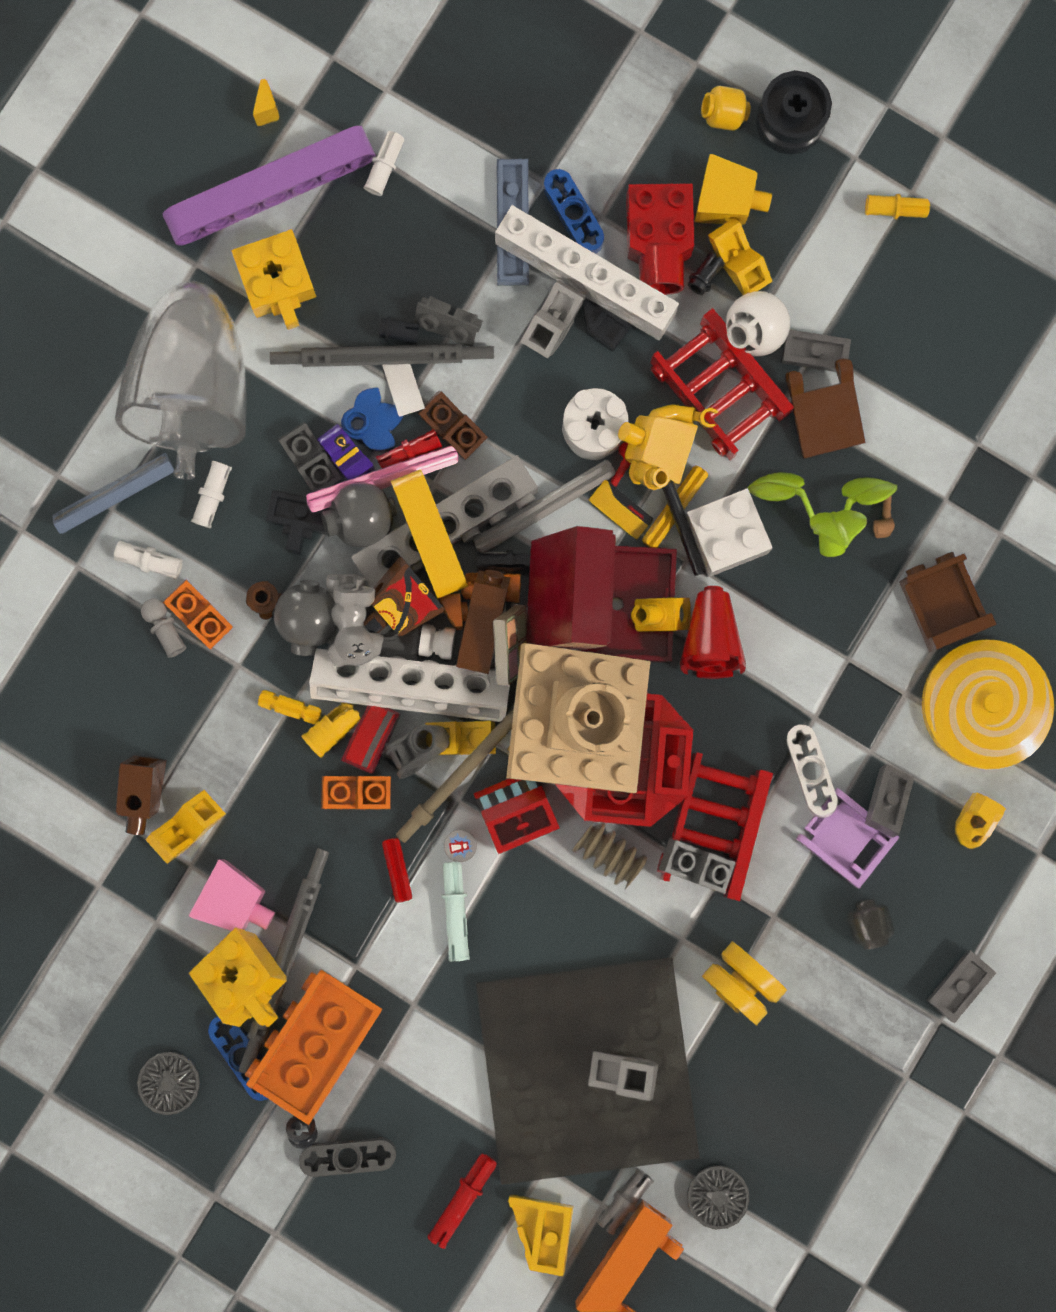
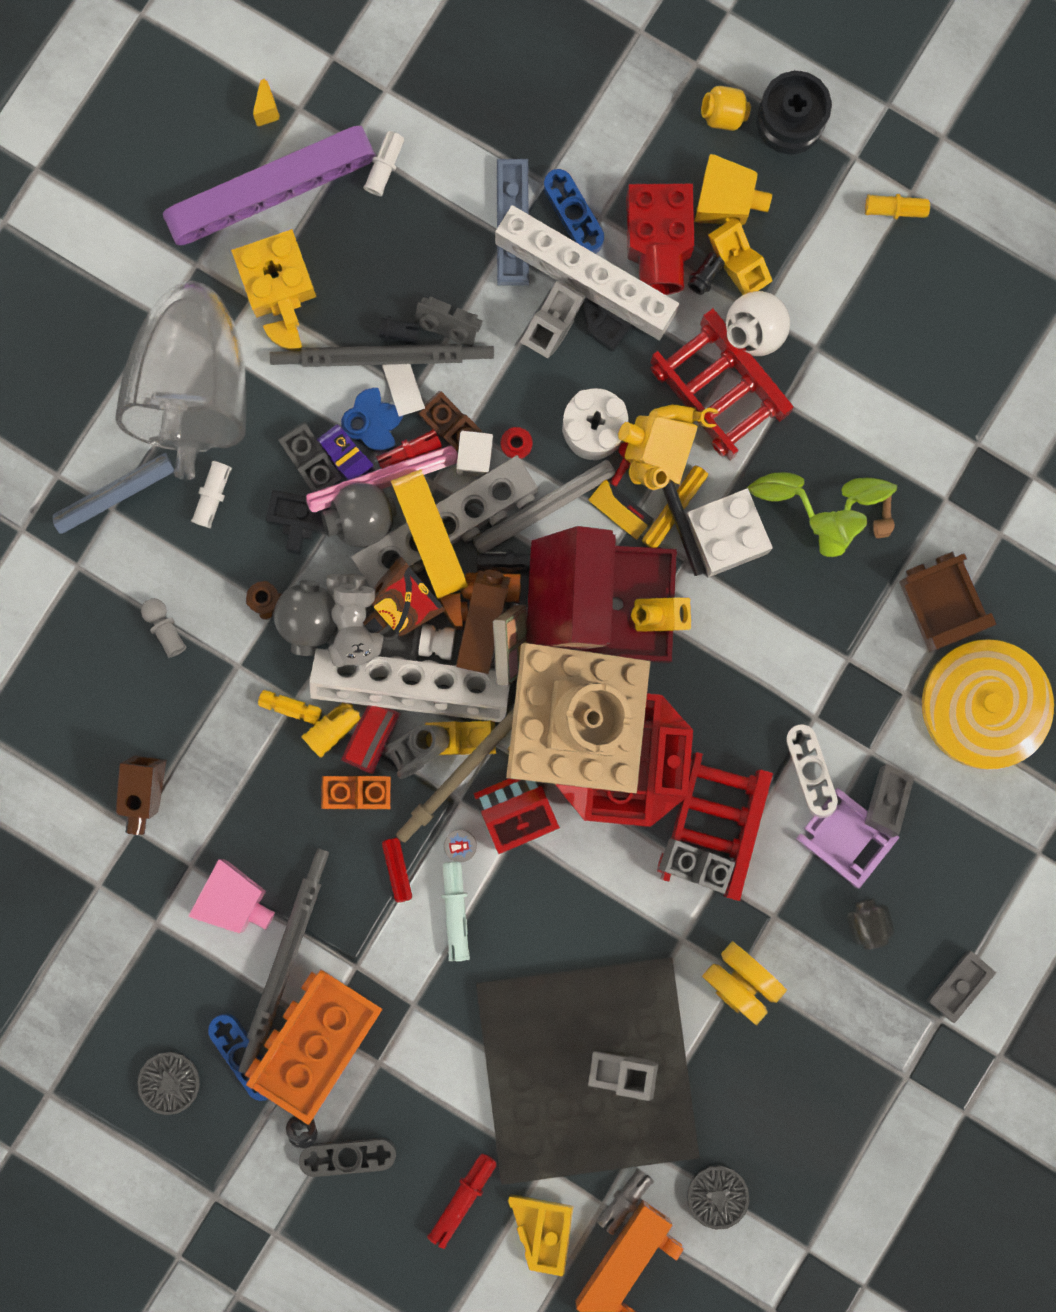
white pin [114,540,183,579] -> none
yellow slope [145,790,226,864] -> none
orange slope [163,579,233,649] -> none
yellow hinge [189,927,287,1027] -> none
dark tan piece [572,822,647,889] -> none
red cone [680,586,746,679] -> none
flat silver plate [782,330,851,372] -> none
reddish brown flag [785,358,866,458] -> none
yellow rock [955,792,1006,849] -> none
none -> yellow tile [263,320,303,351]
none -> white panel [456,431,493,478]
none -> red plate [501,427,533,459]

